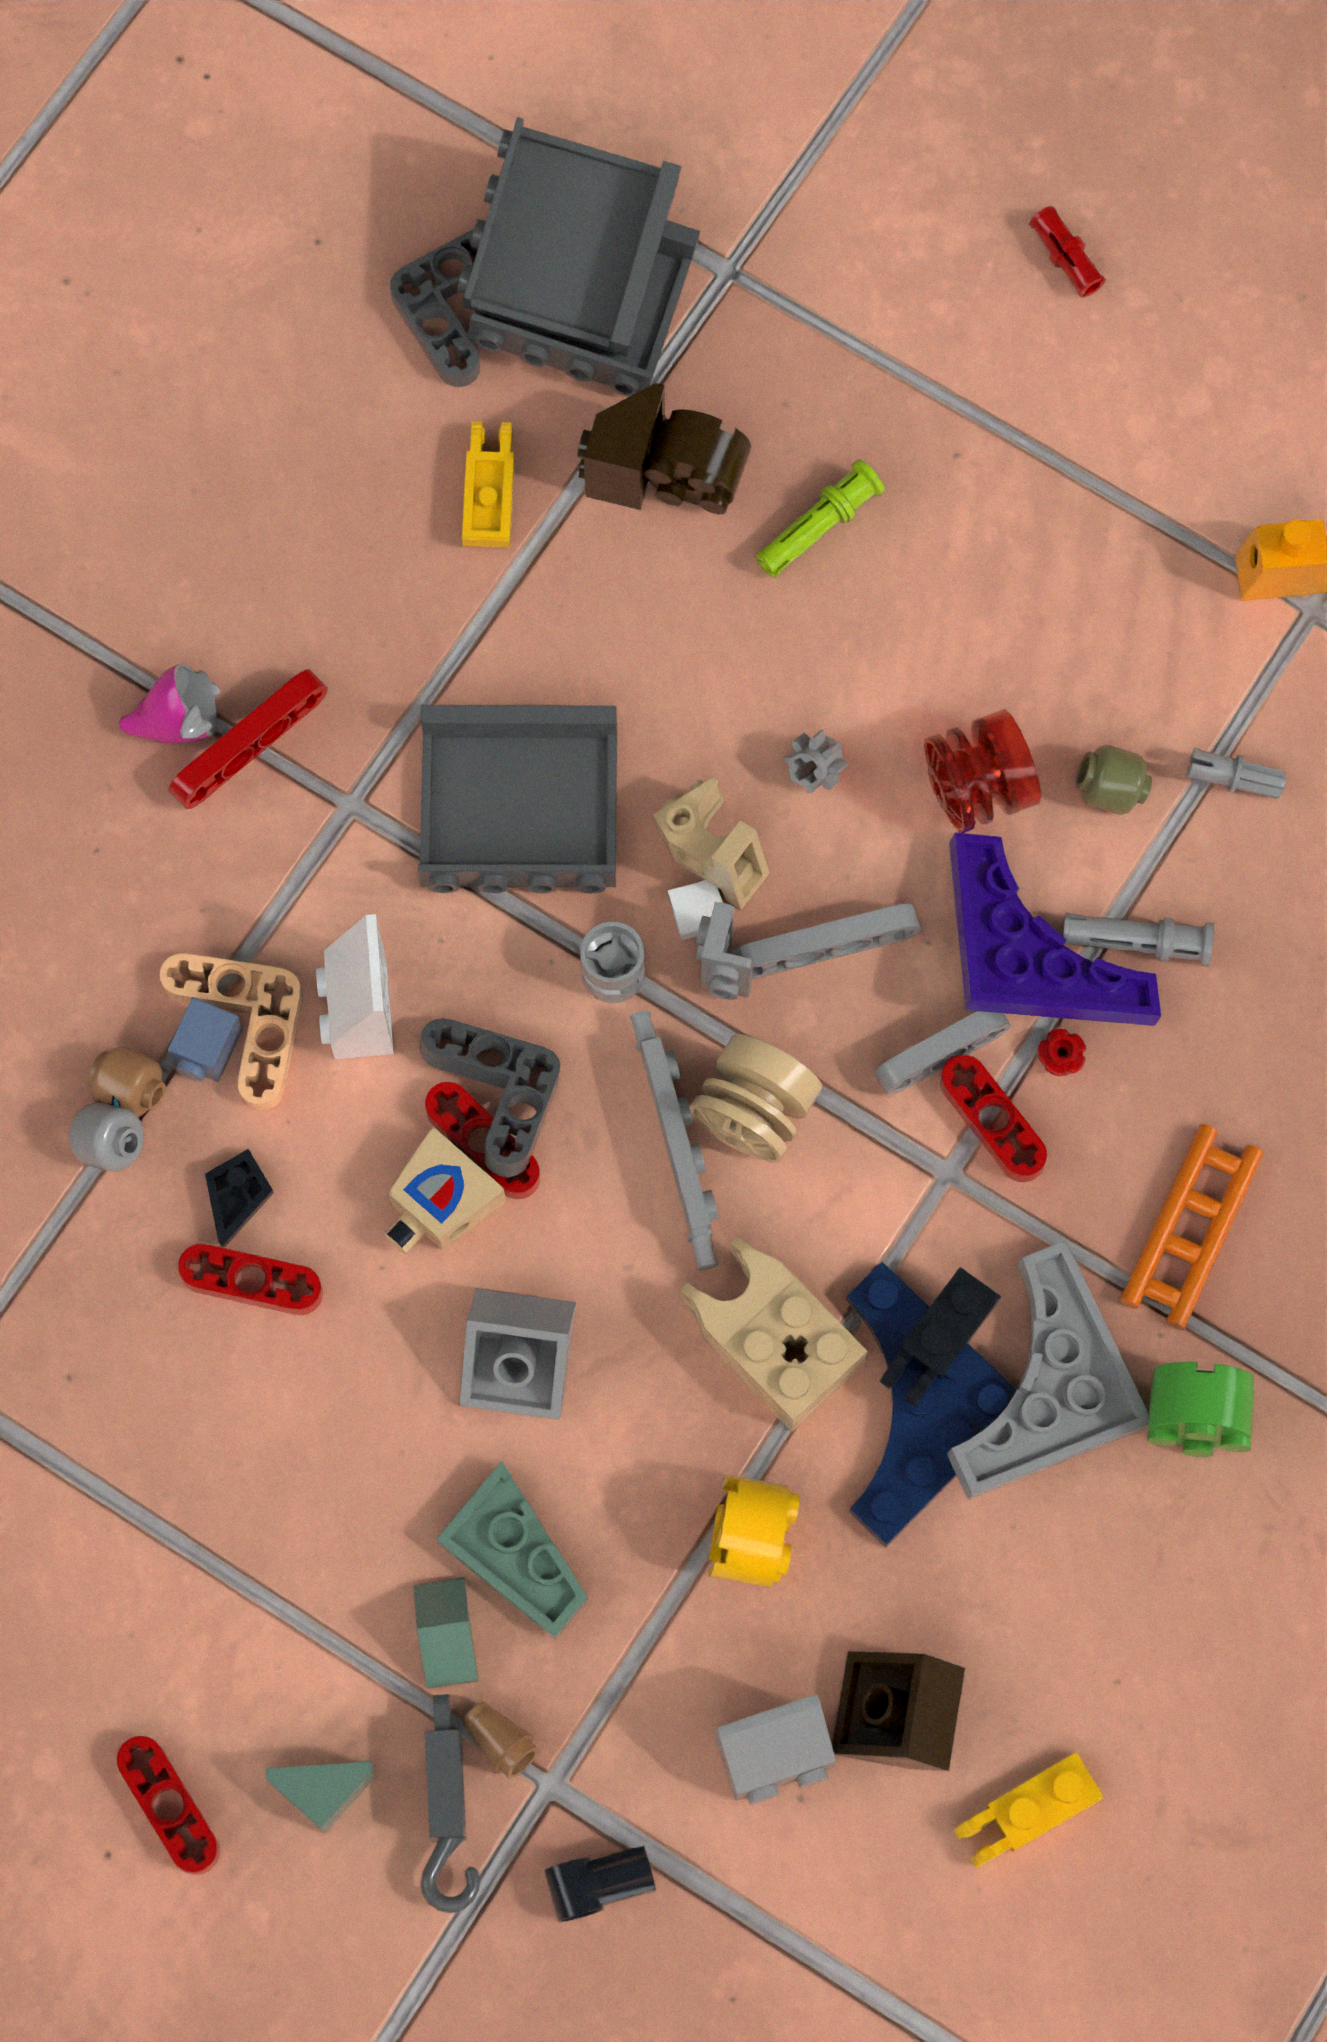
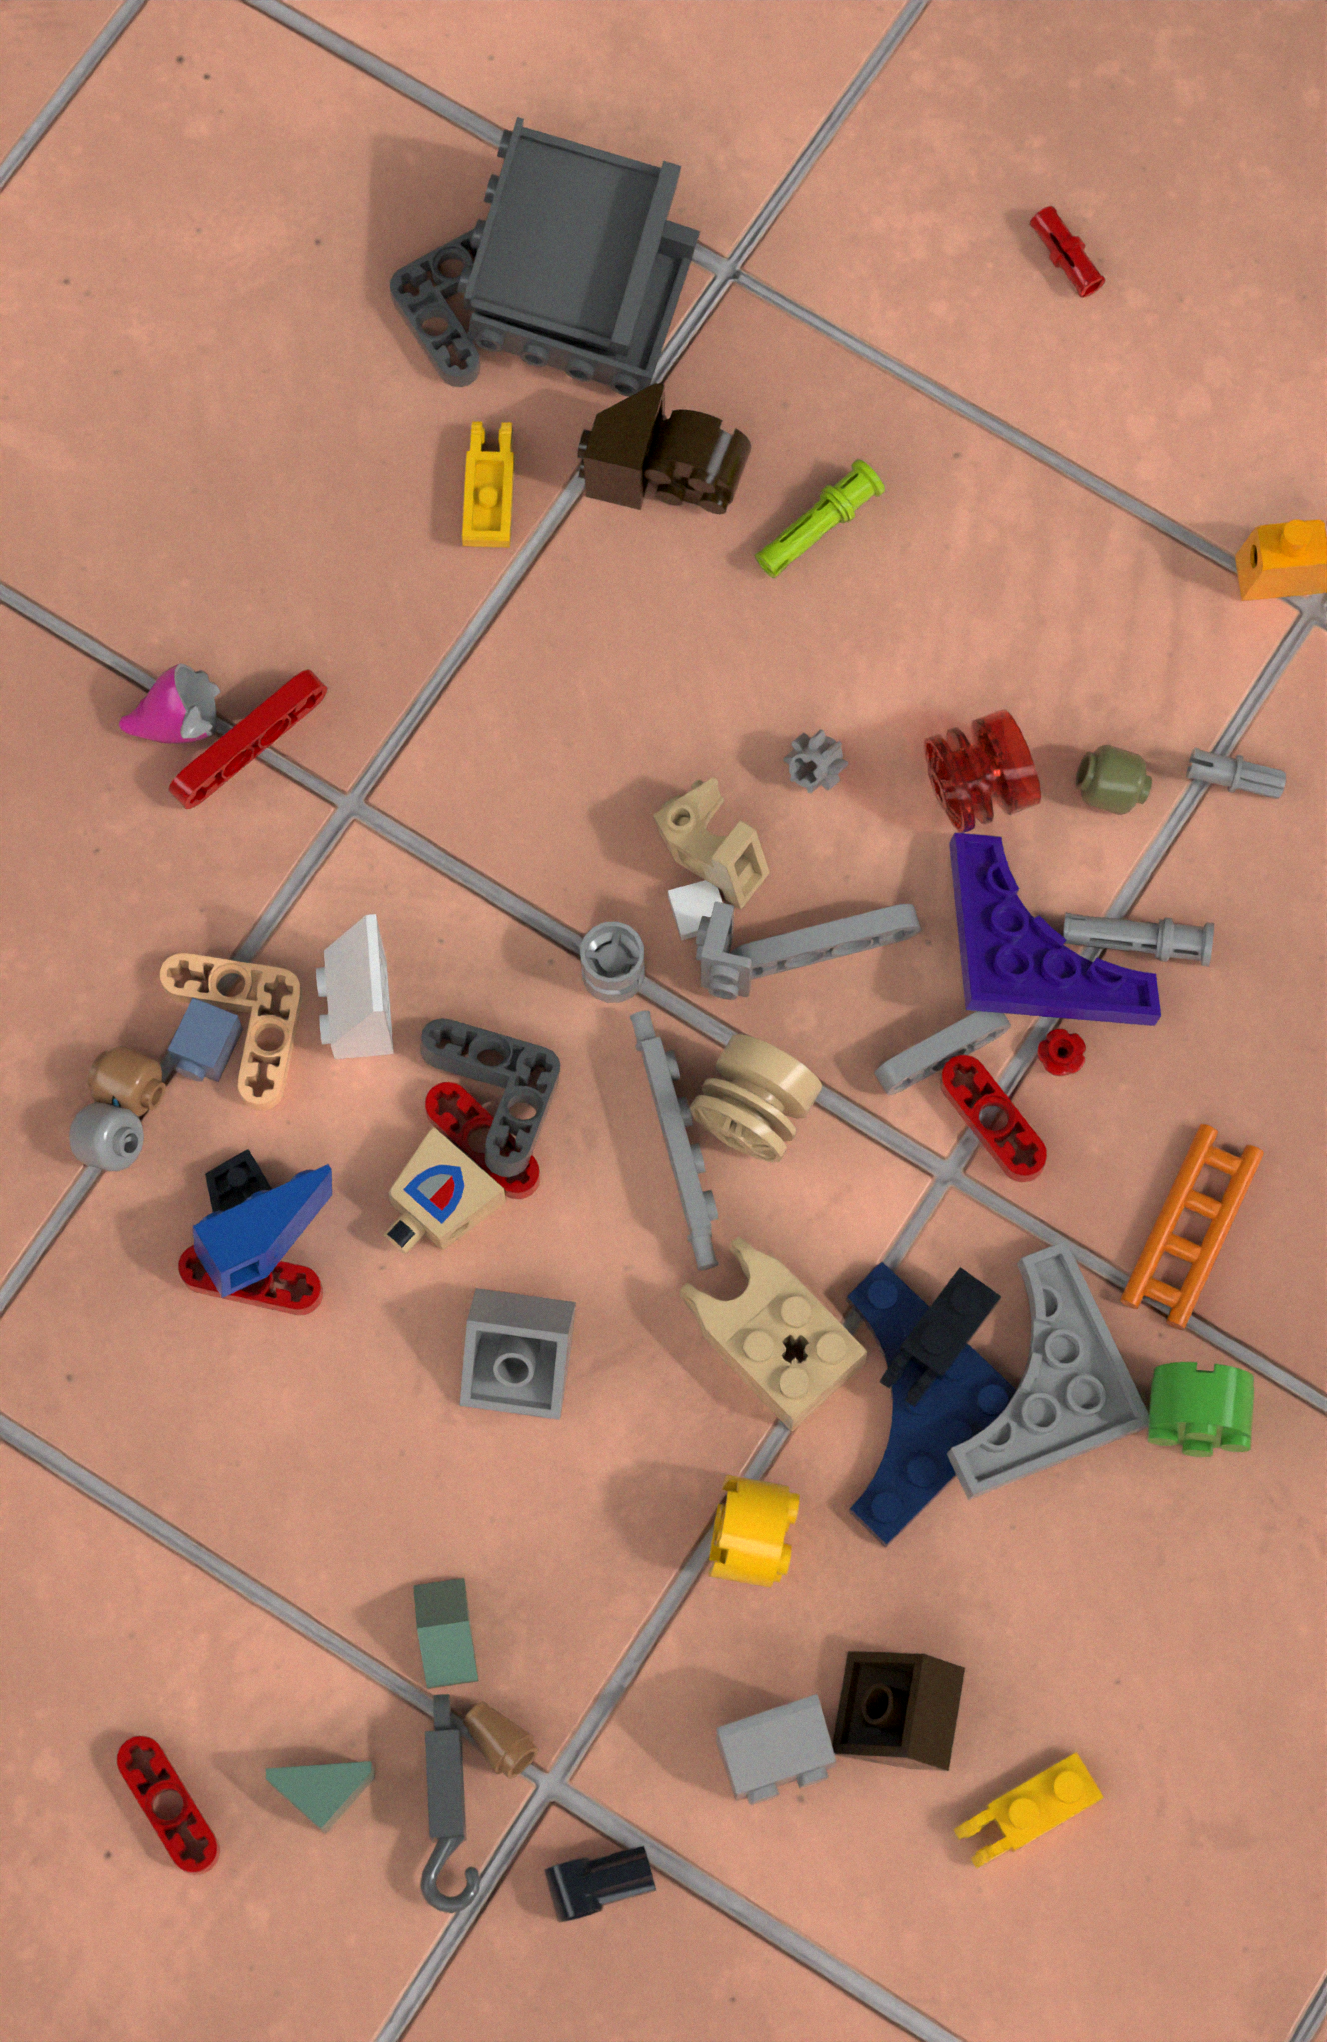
dark grey panel [418,705,617,893] -> none
sand green wing [436,1461,588,1640] -> none
none -> blue slope [193,1164,332,1298]

